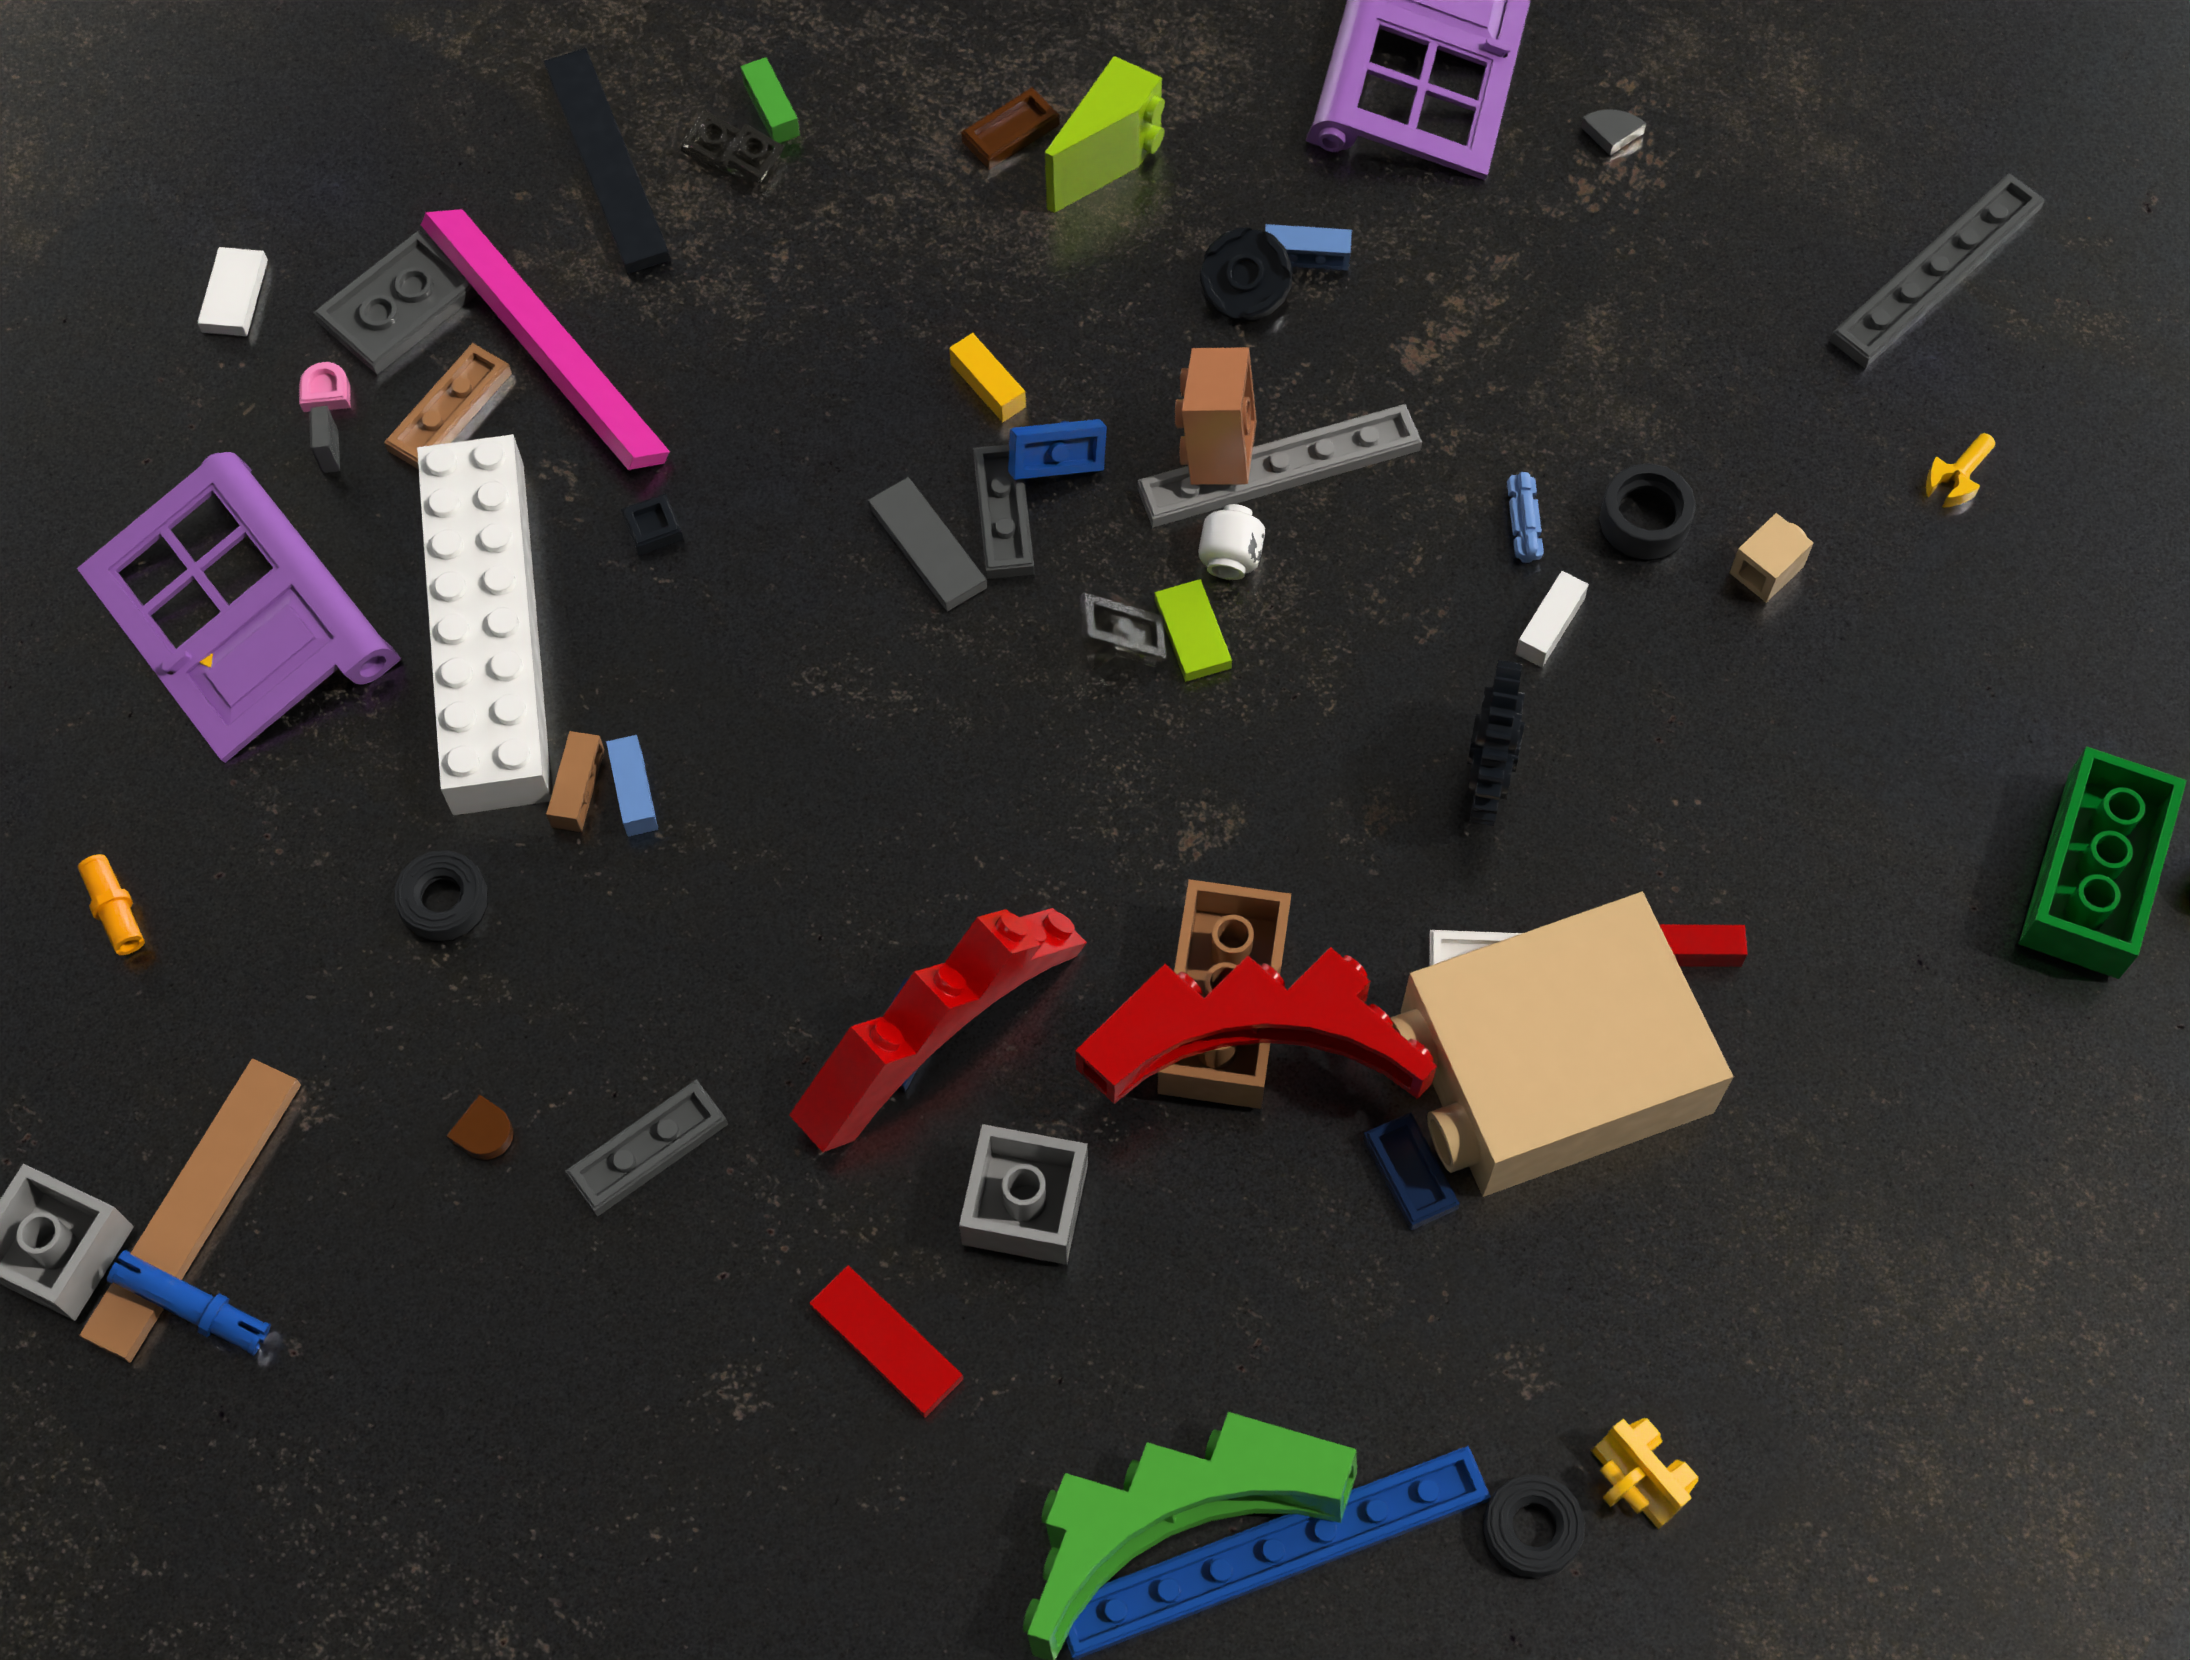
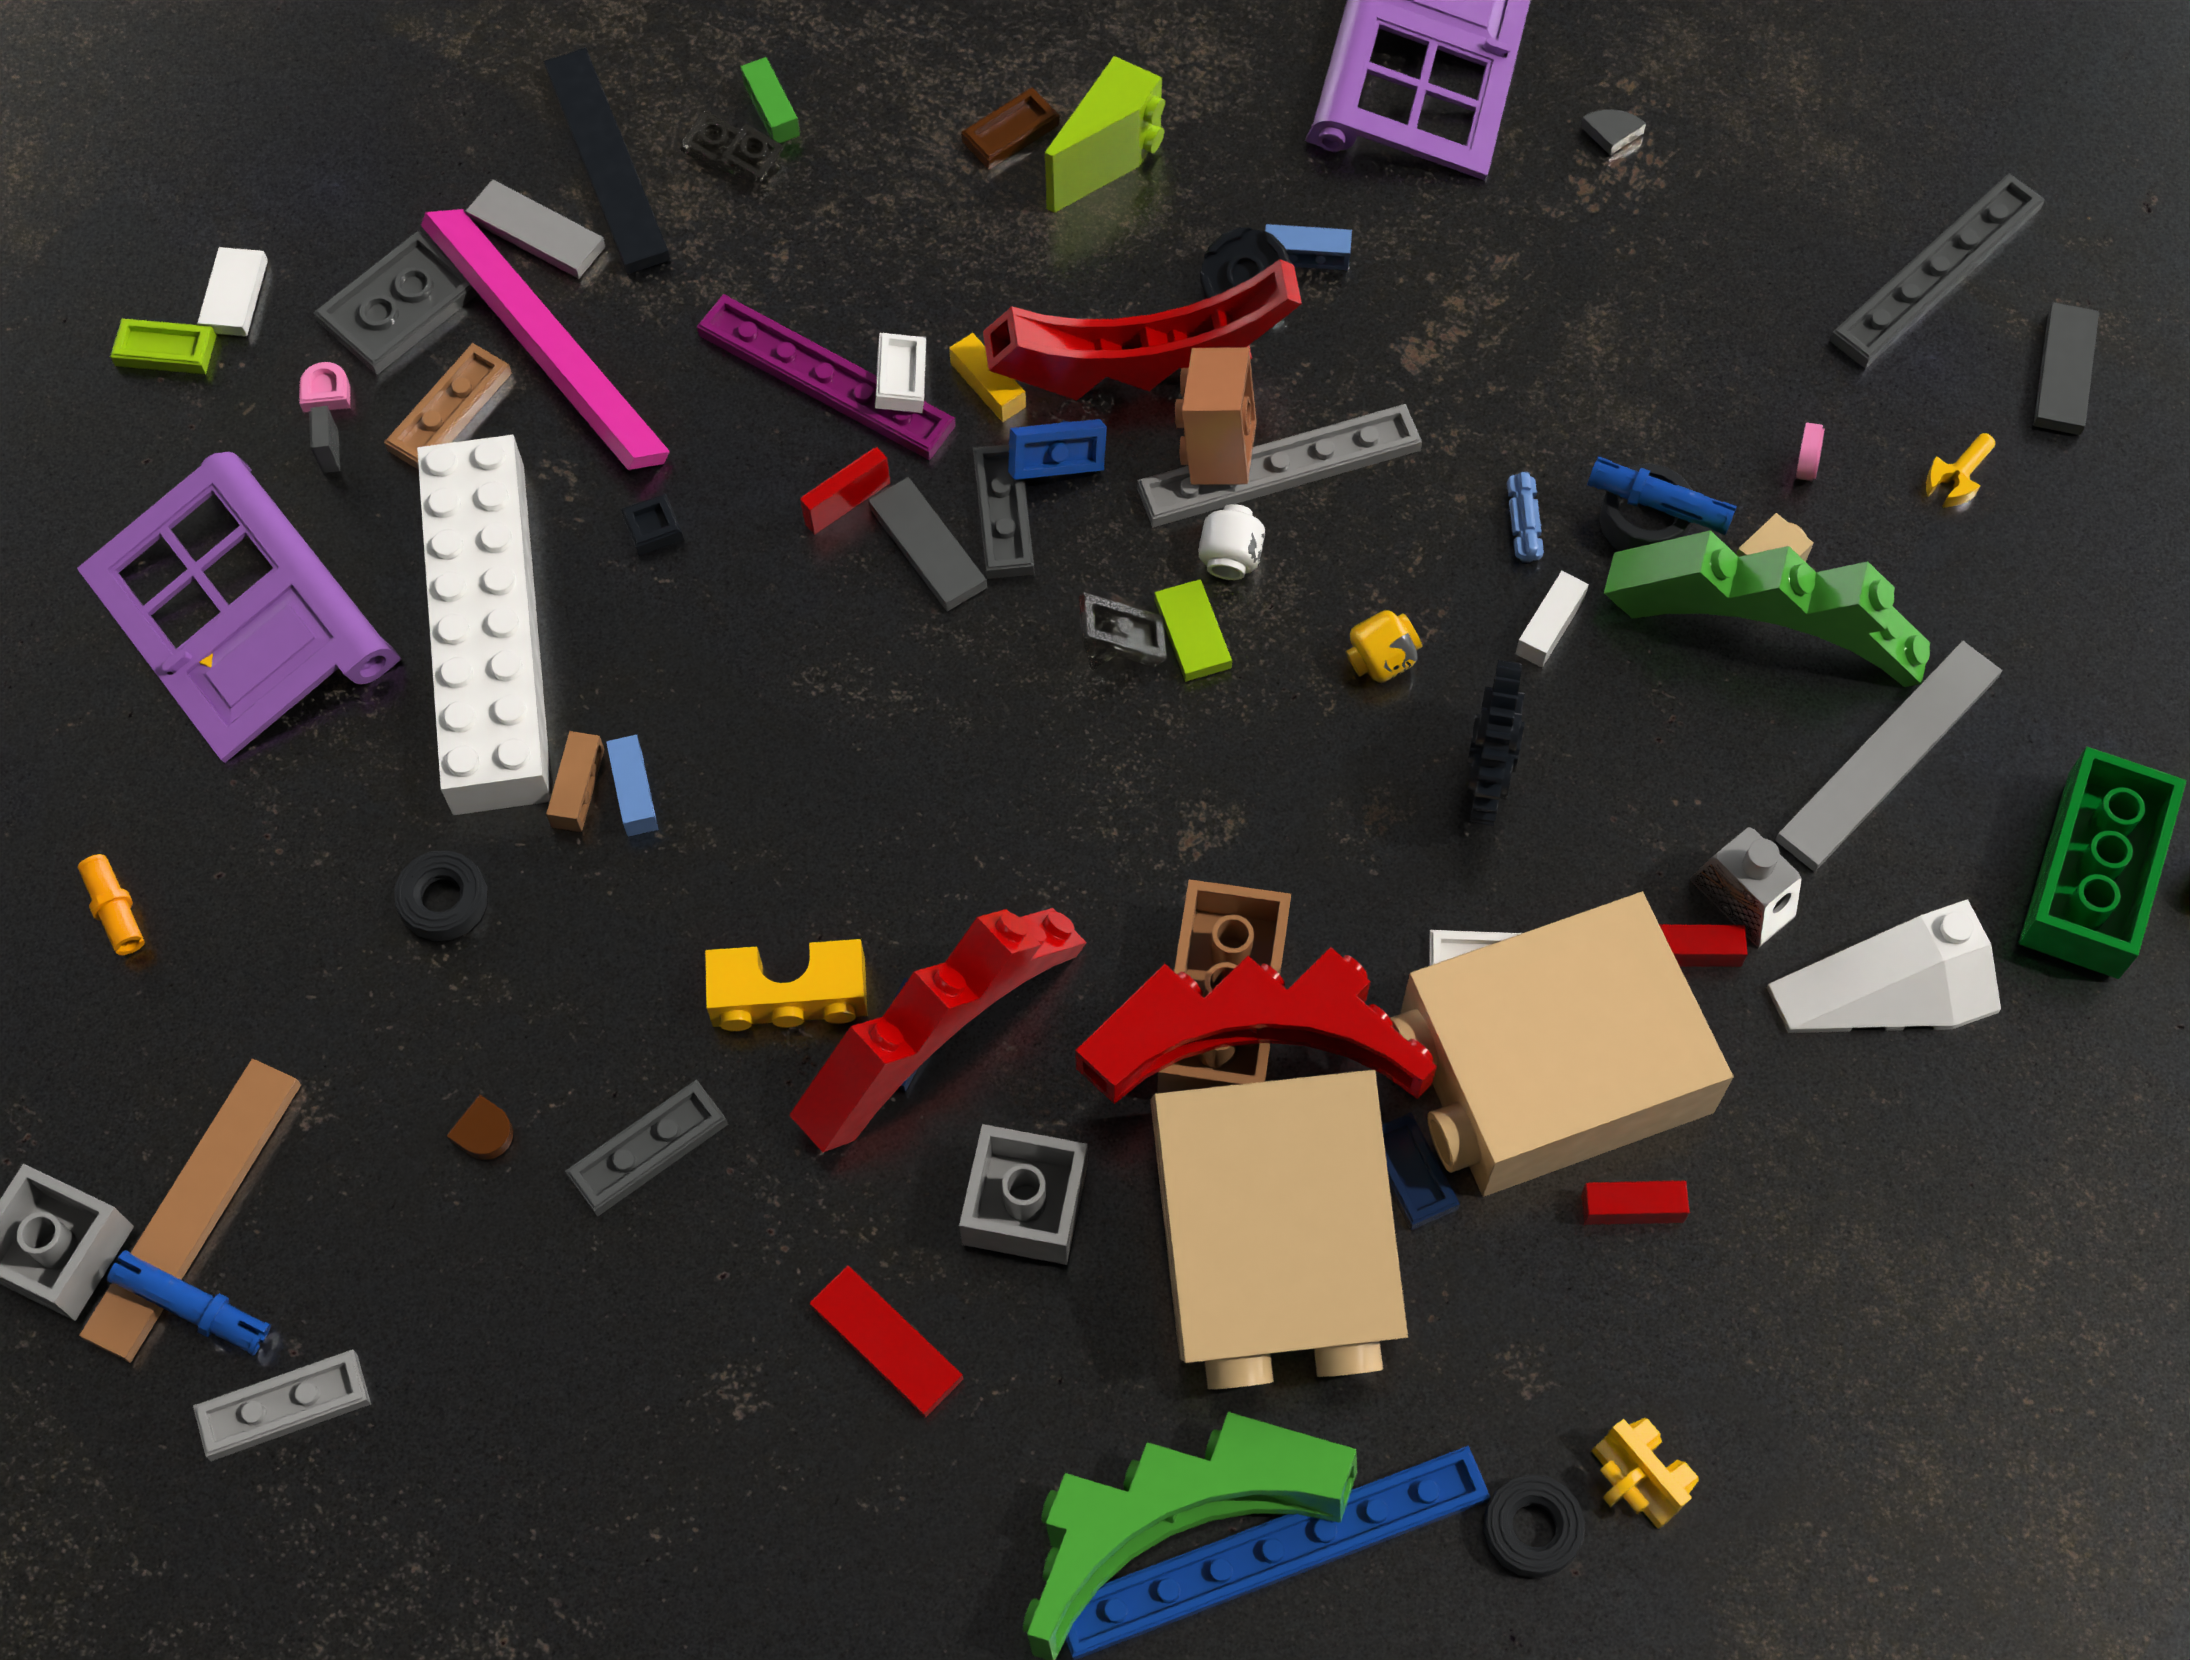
none -> lime tile [110,318,216,374]
none -> light grey tile [193,1349,371,1461]
none -> light grey tile [466,179,606,279]
none -> magenta tile [697,294,956,460]
none -> yellow arch [705,939,868,1031]
none -> red tile [800,447,890,535]
none -> white tile [875,333,926,413]
none -> red arch [983,259,1302,400]
none -> tan brick [1150,1070,1408,1389]
none -> yellow head [1345,610,1422,683]
none -> red piece [1581,1181,1690,1225]
none -> blue pin [1587,456,1737,535]
none -> bright green arch [1604,530,1930,687]
none -> light grey torso [1690,827,1802,948]
none -> white wedge [1766,899,2001,1033]
none -> light grey tile [1775,641,2003,872]
none -> bright pink tile [1796,423,1825,481]
none -> dark grey tile [2033,302,2099,435]

